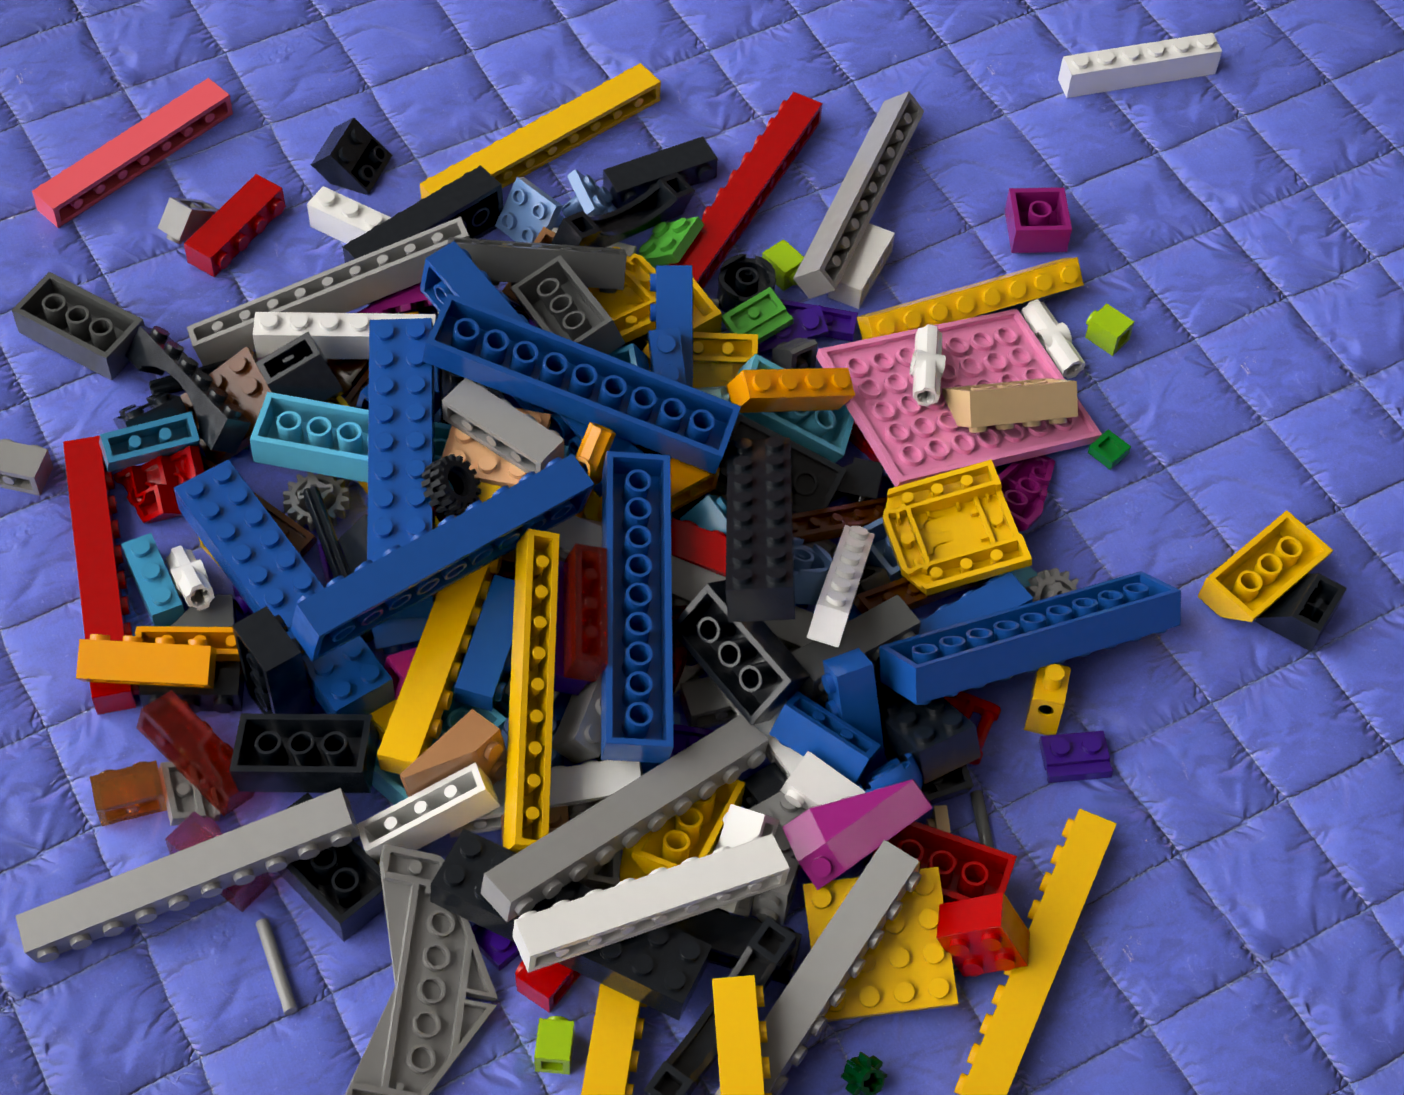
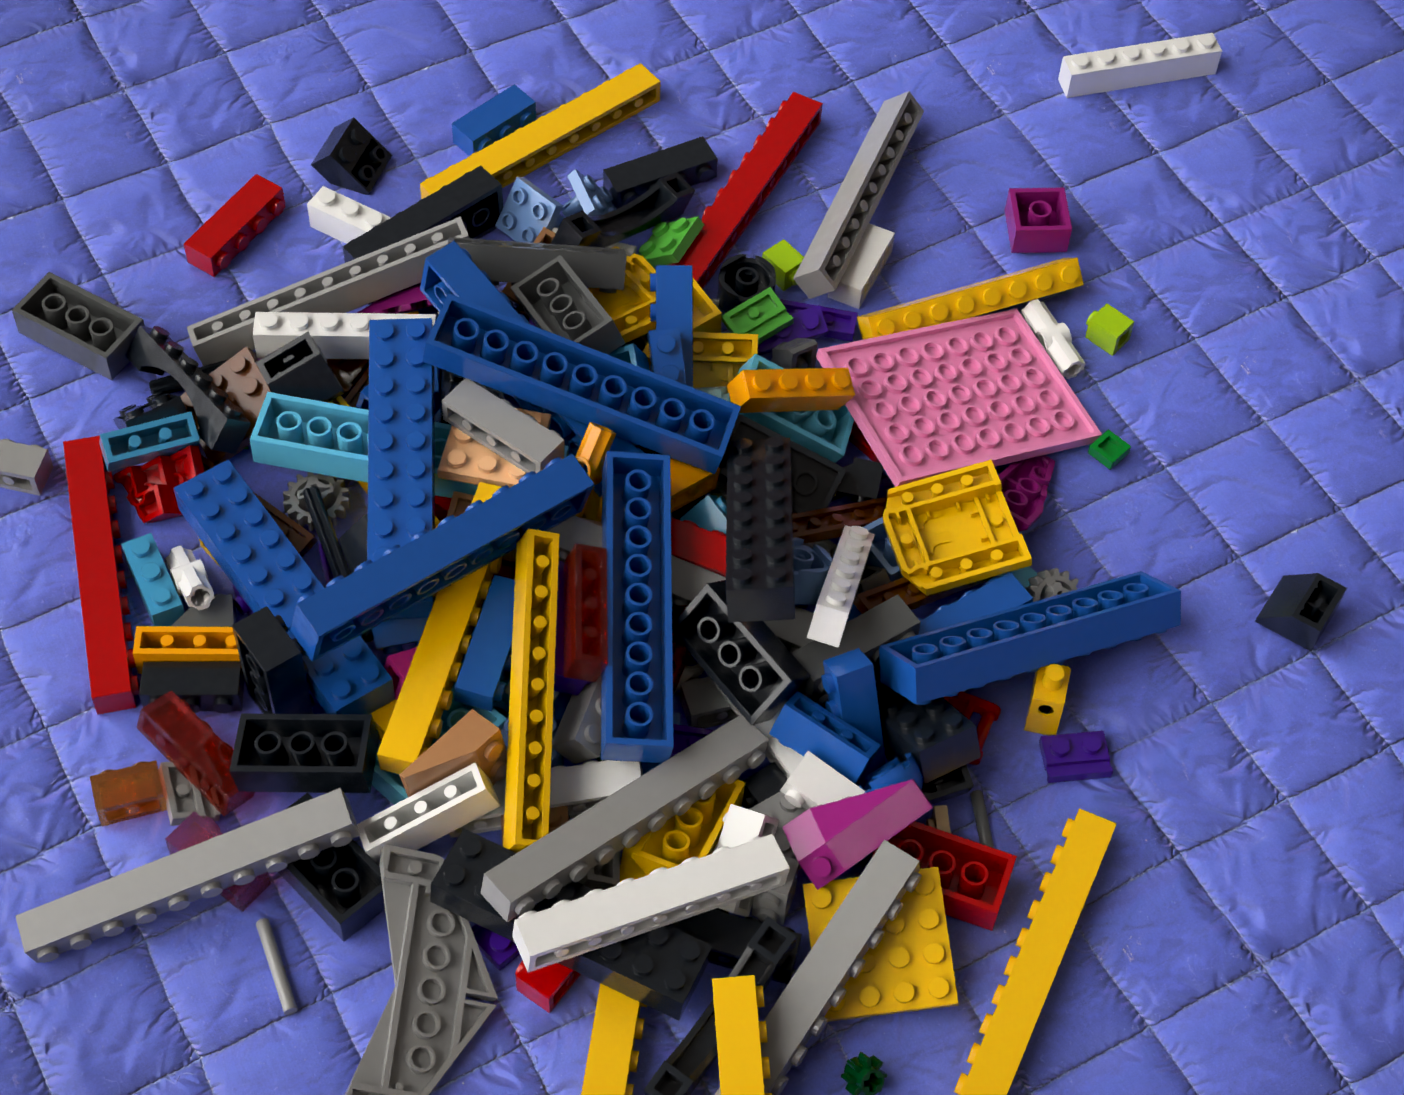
coral brick [32,78,233,228] -> none
light orange brick [76,634,217,689] -> none
light grey slope [158,197,218,244] -> none
black tyre [421,454,481,517] -> none
lime brick [534,1016,575,1075] -> none
white piece [910,324,946,407] -> none
red brick [936,892,1030,977] -> none
tan slope [942,378,1078,433] -> none
yellow slope [1197,510,1333,622] -> none
none -> blue brick [452,84,536,156]

